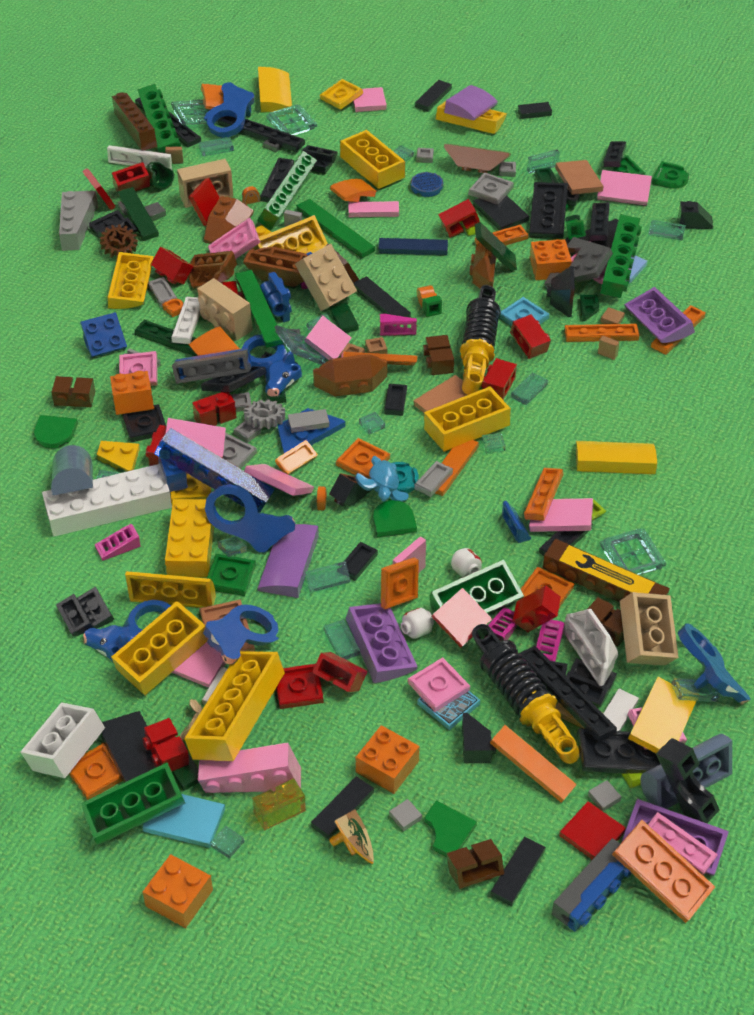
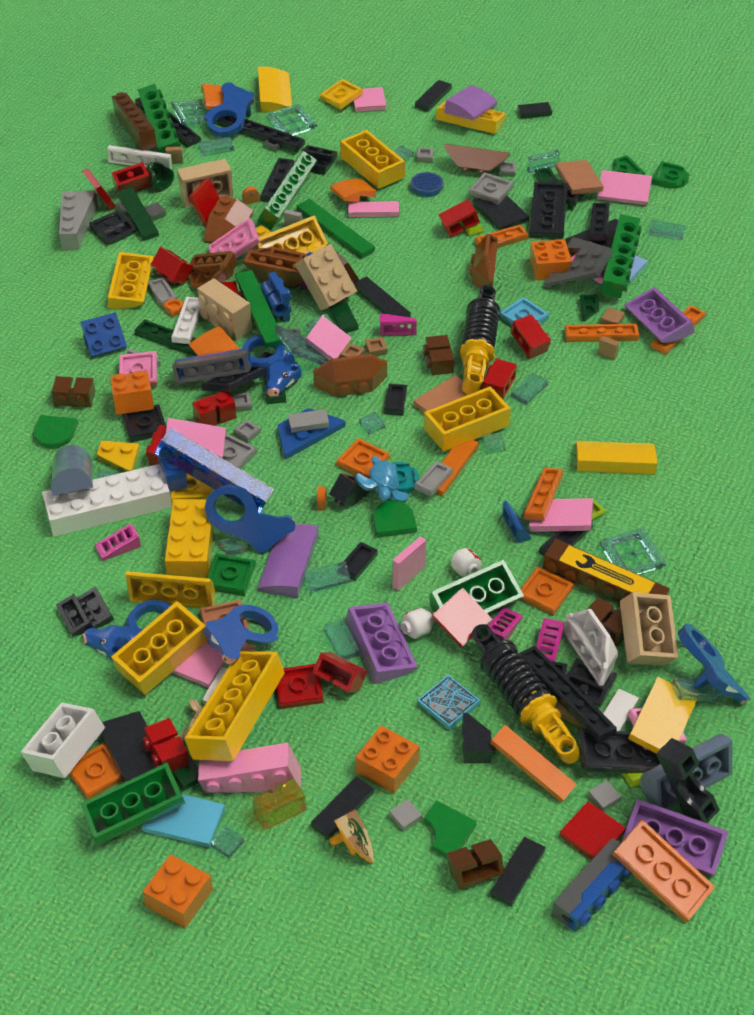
reddish brown gear [100,224,138,258] -> none
light grey gear [244,400,285,429] -> none
bright pink tile [244,464,314,496] -> none
tile [275,440,318,475] -> none
orange tile [341,351,417,366] -> none
dark blue tile [379,238,448,255] -> none
orange tile [381,557,419,609] -> none
bright pink tile [408,657,470,712] -> none
leg [417,285,442,317] -> none
dark green tile [475,222,517,271] -> none
red brick [512,585,561,632] -> none
black slope [547,266,575,317] -> none
green leg [565,215,586,239] -> none
black tile [603,141,627,167] -> none
bright pink tile [648,812,718,875] -> none
black slope [678,201,713,229] -> none

